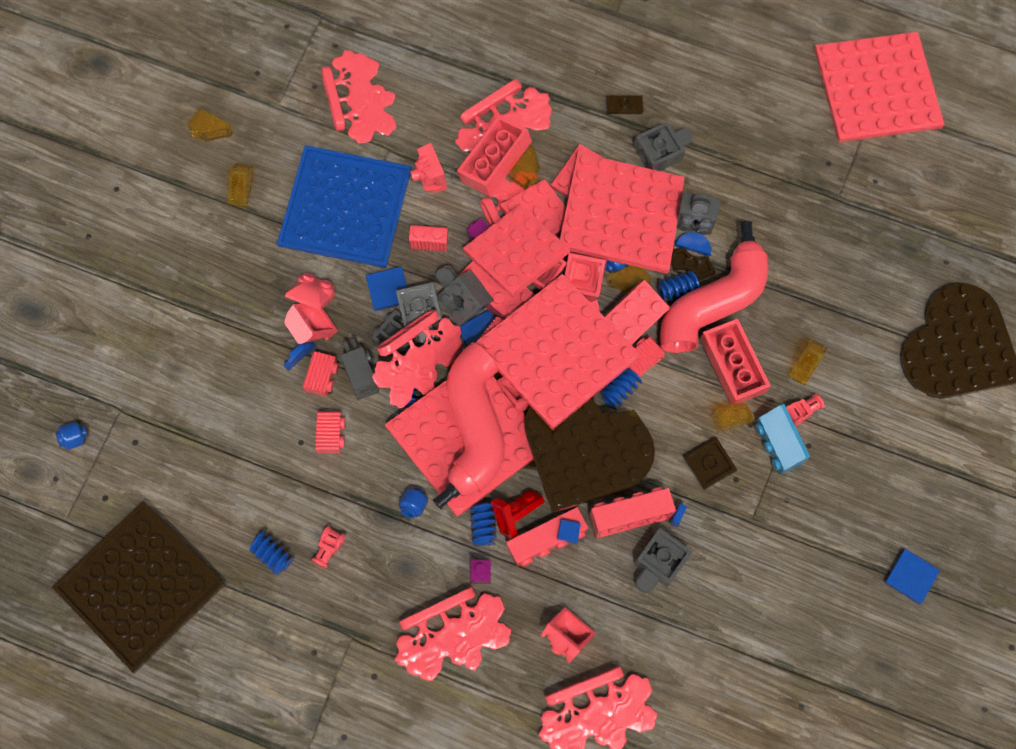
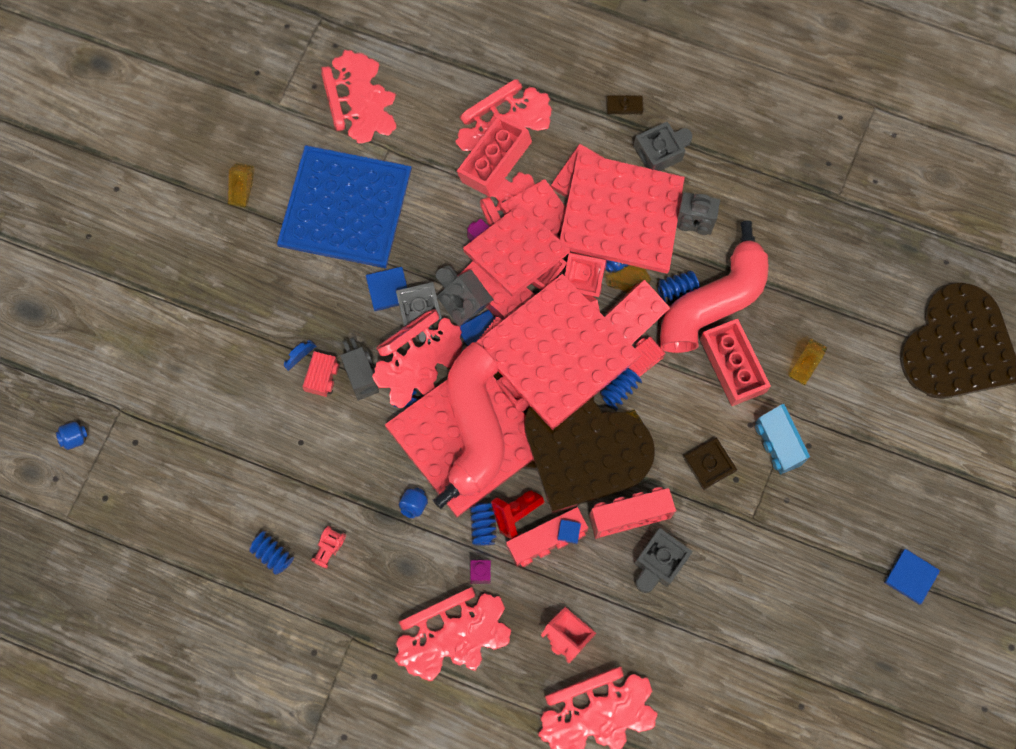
dark brown plate [52,501,226,674] -> none
clear yellow slope [187,108,233,141] -> none
coral brick [284,303,338,344] -> none
coral slope [285,273,335,311] -> none
coral brick [315,412,346,454] -> none
dark grey pin [371,310,410,353] -> none
coral brick [409,225,448,252] -> none
coral brick [410,143,447,193] -> none
clear yellow slope [508,145,540,190] -> none
dark brown tile [670,247,716,281] -> none
blue tile [670,503,687,528] -> none
blue tile [675,232,712,257] -> none
clear yellow slope [711,404,754,433] -> none
coral connector [786,393,825,426] -> none
coral plate [814,32,944,142] -> none

